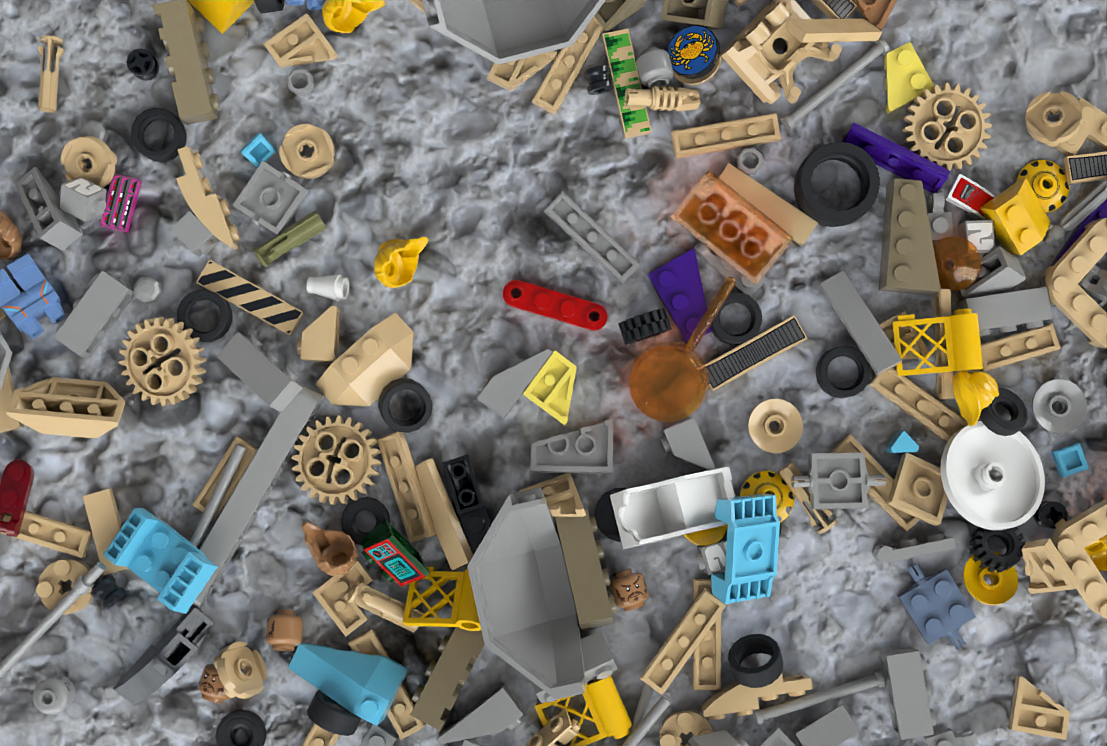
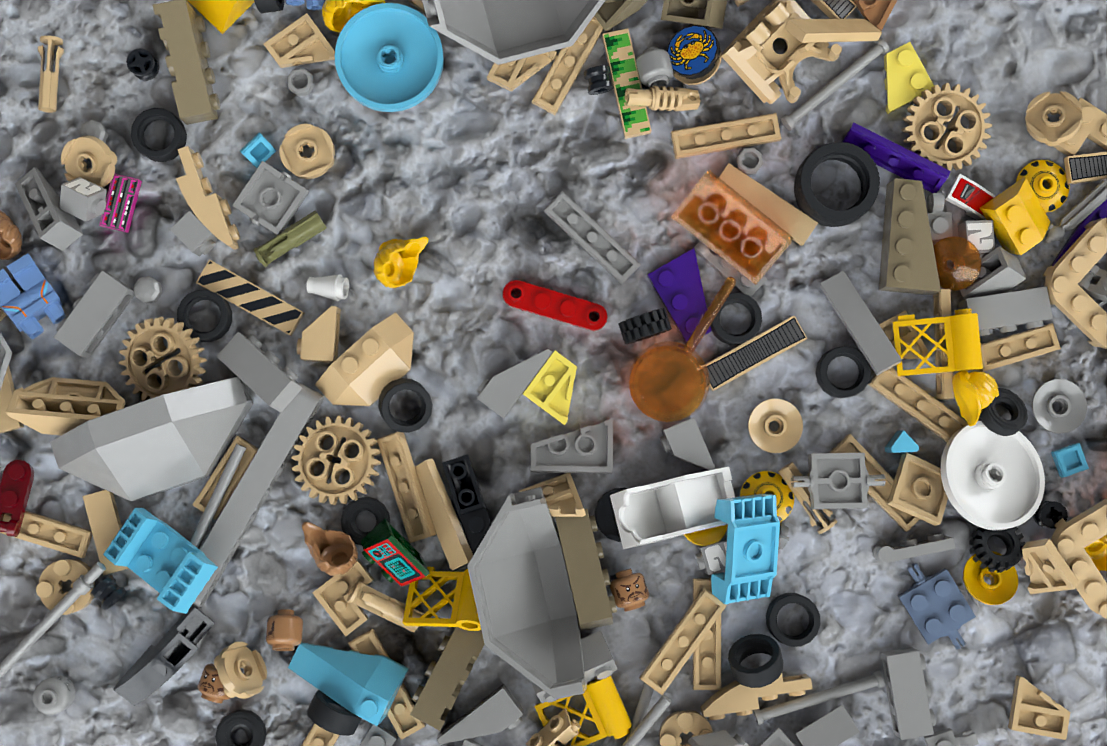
none -> light grey panel [50,377,253,501]
none -> medium azure dish [335,3,444,112]
none -> black tyre [766,593,821,647]

